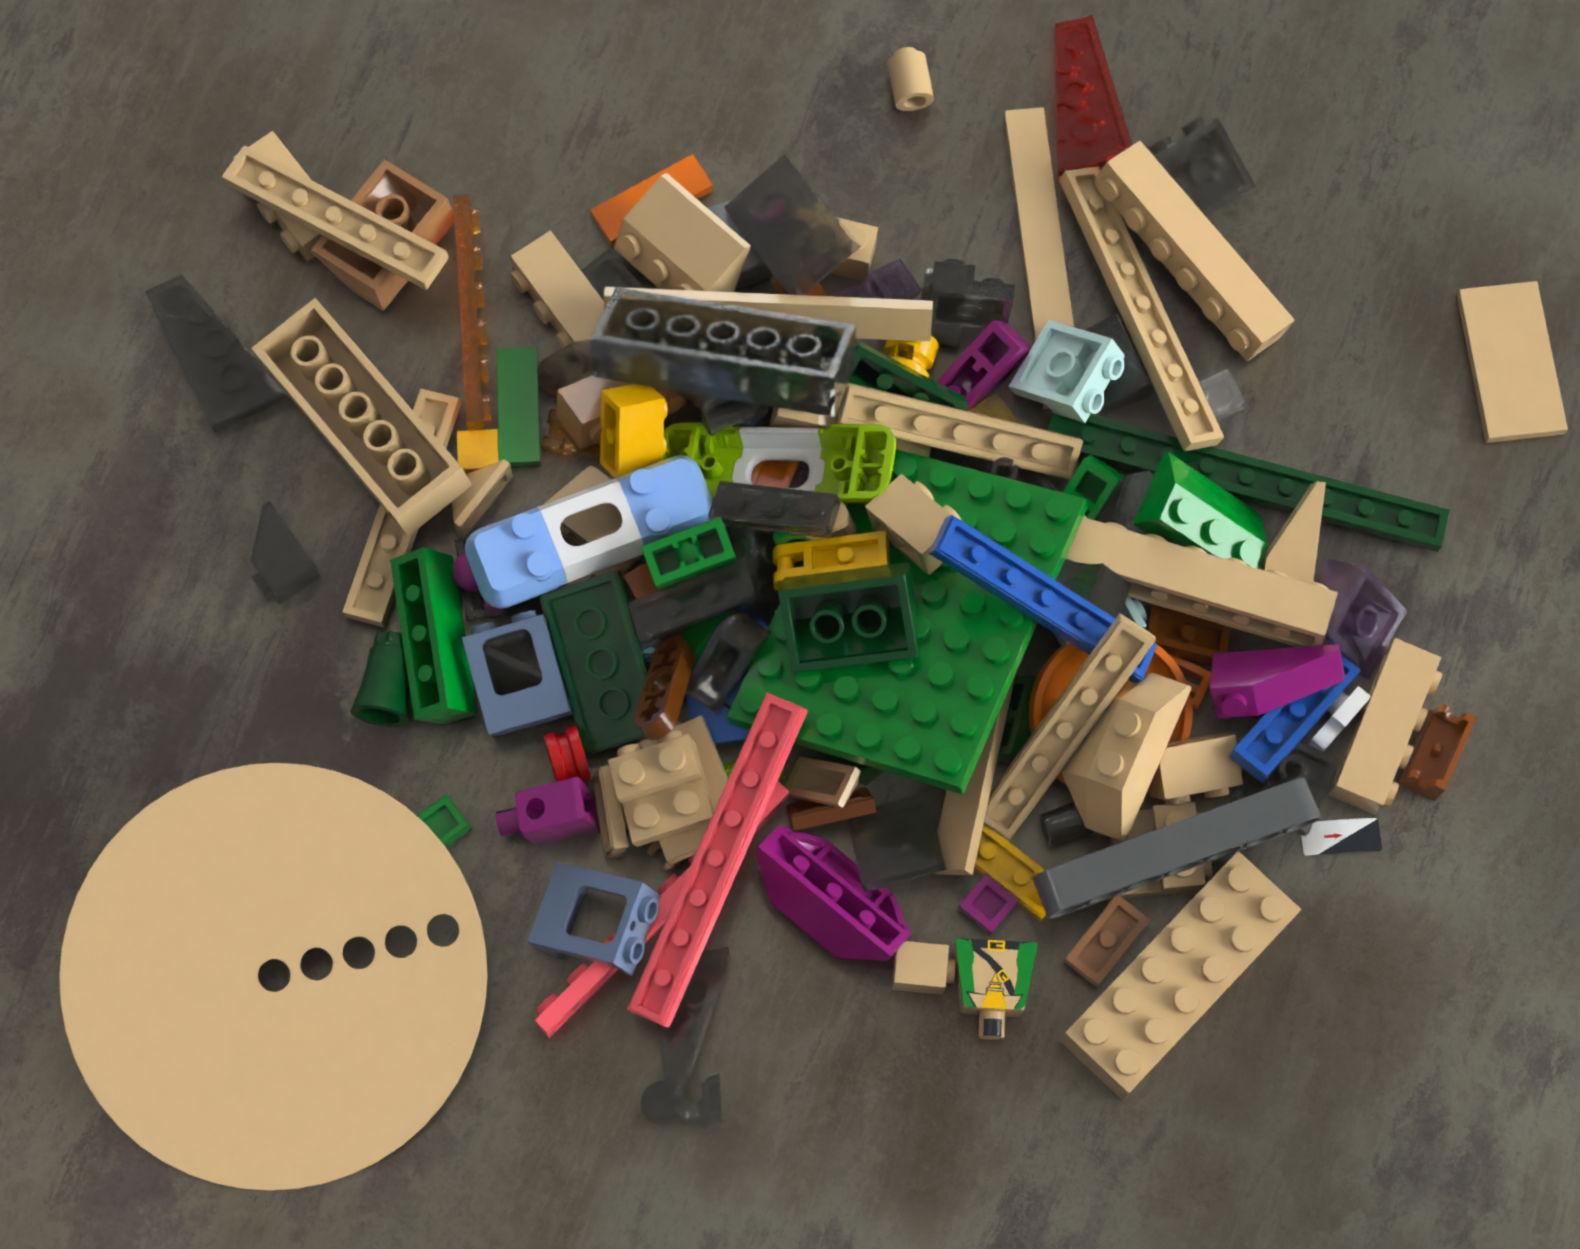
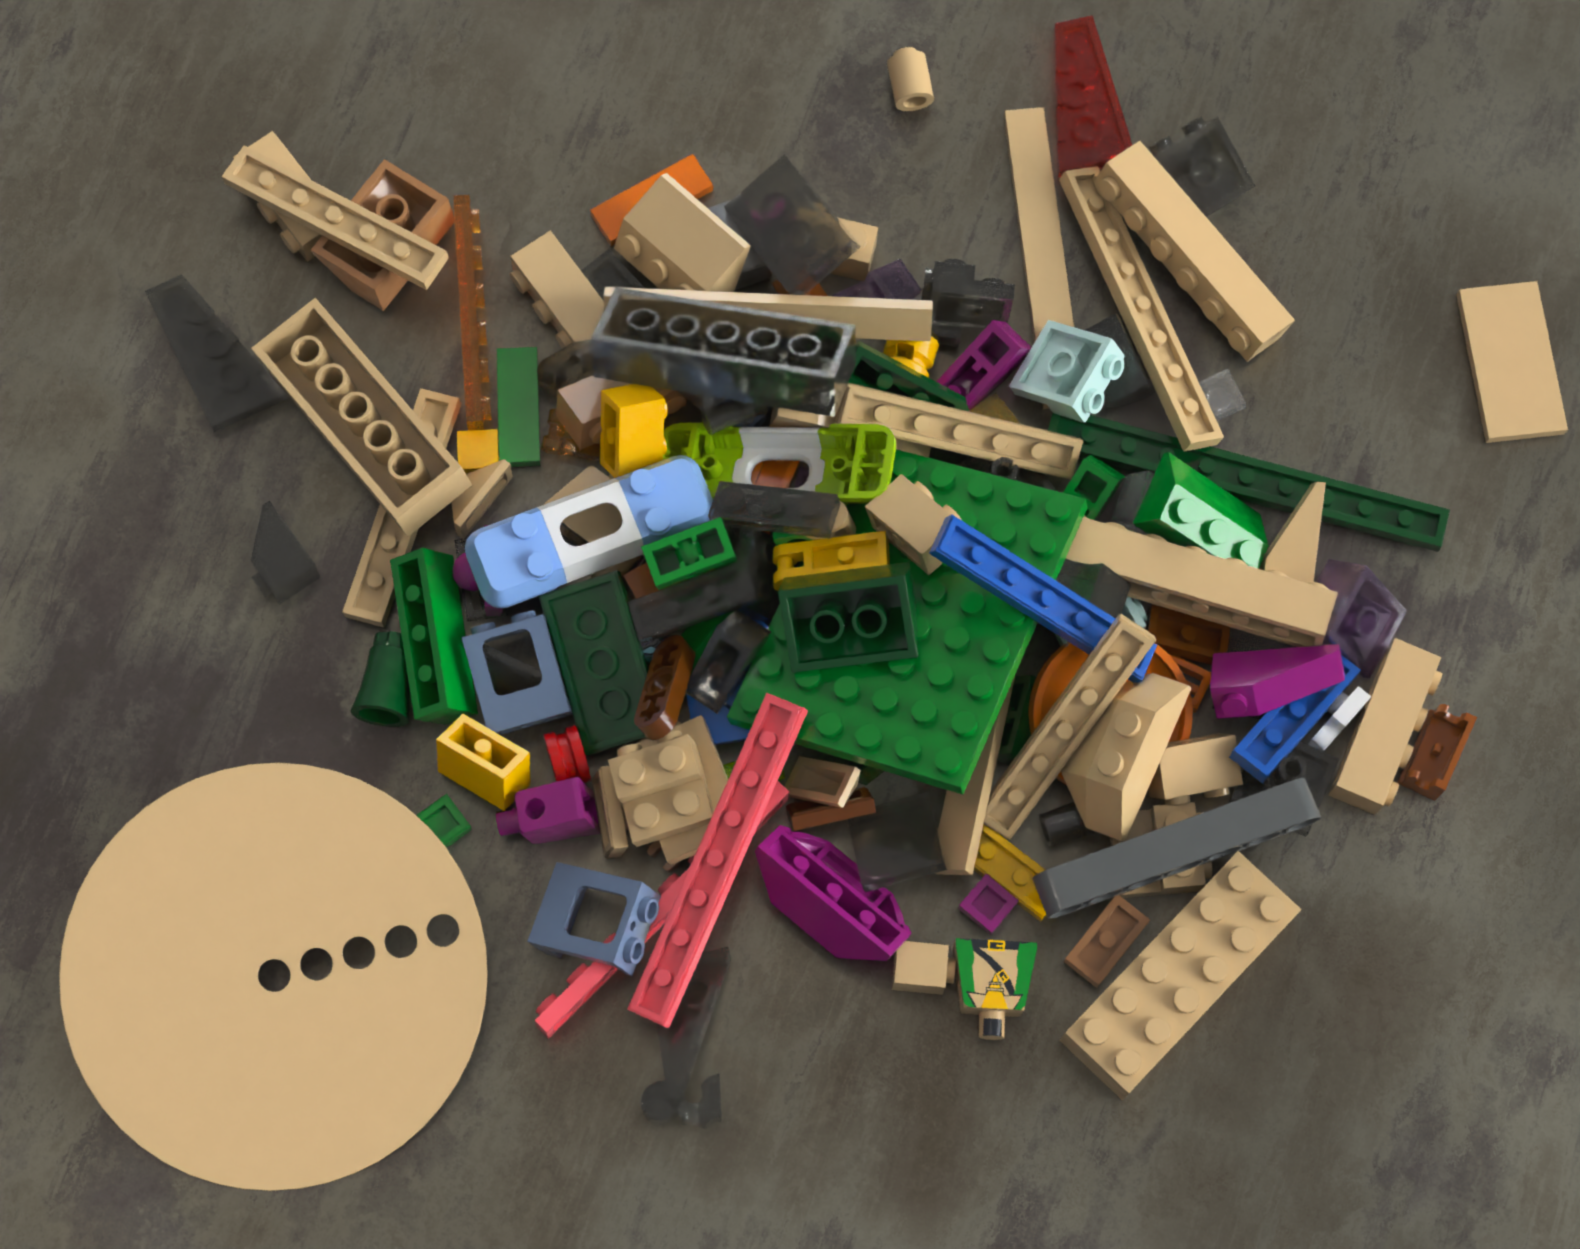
sticker [1300,818,1382,856] -> none
none -> yellow brick [436,714,531,811]

